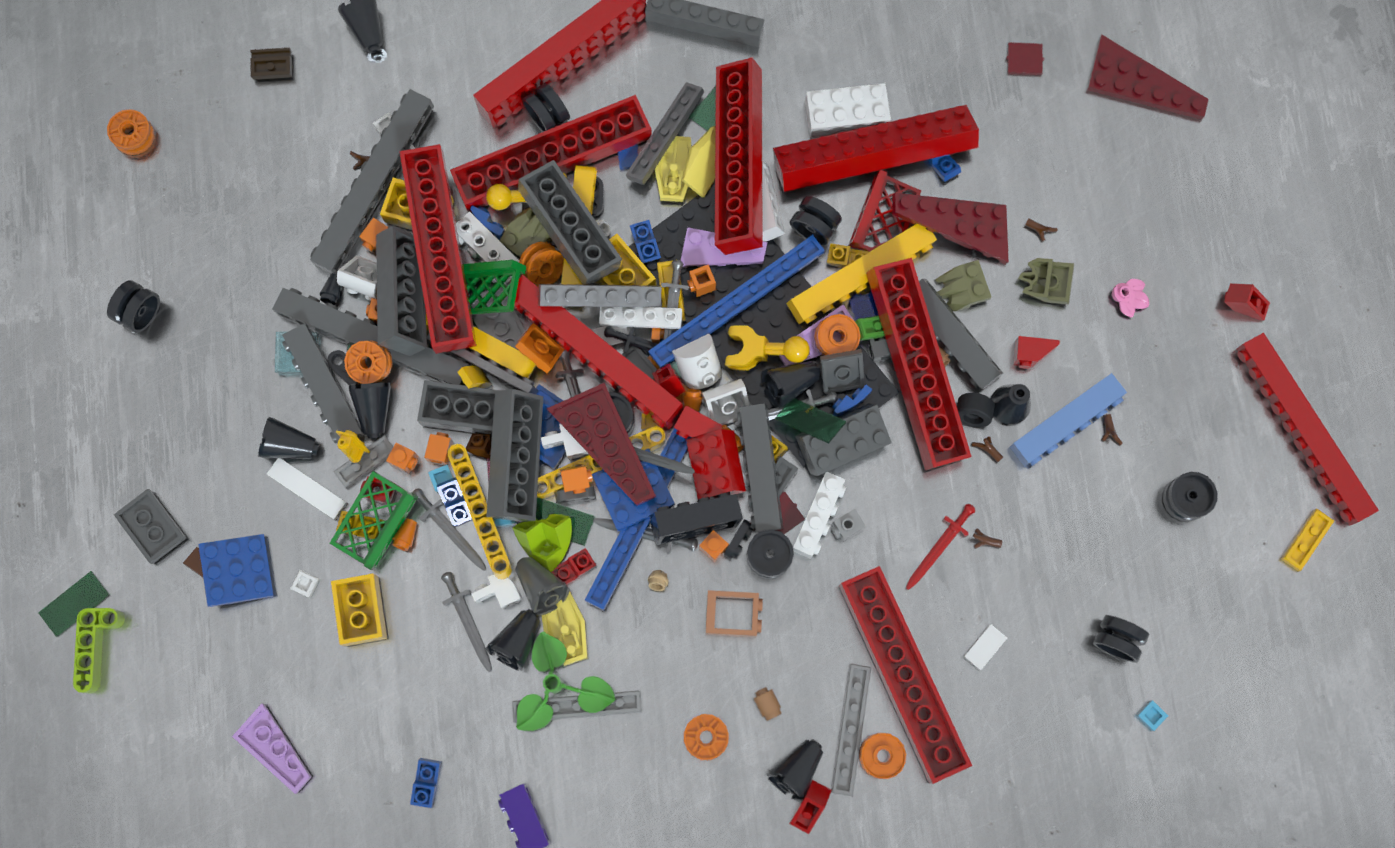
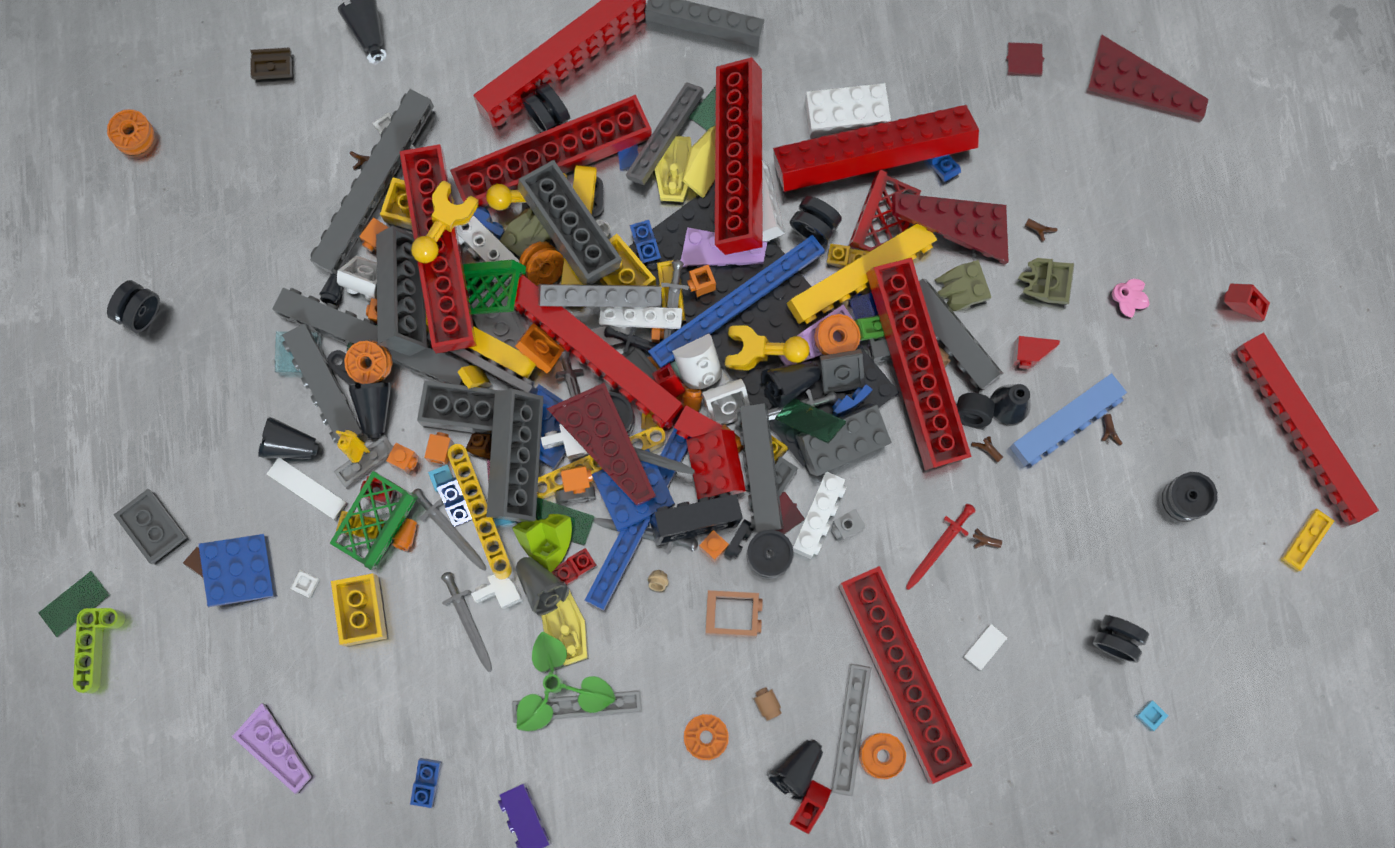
black cone [486,609,540,671] -> none
none -> yellow piece [411,181,478,263]

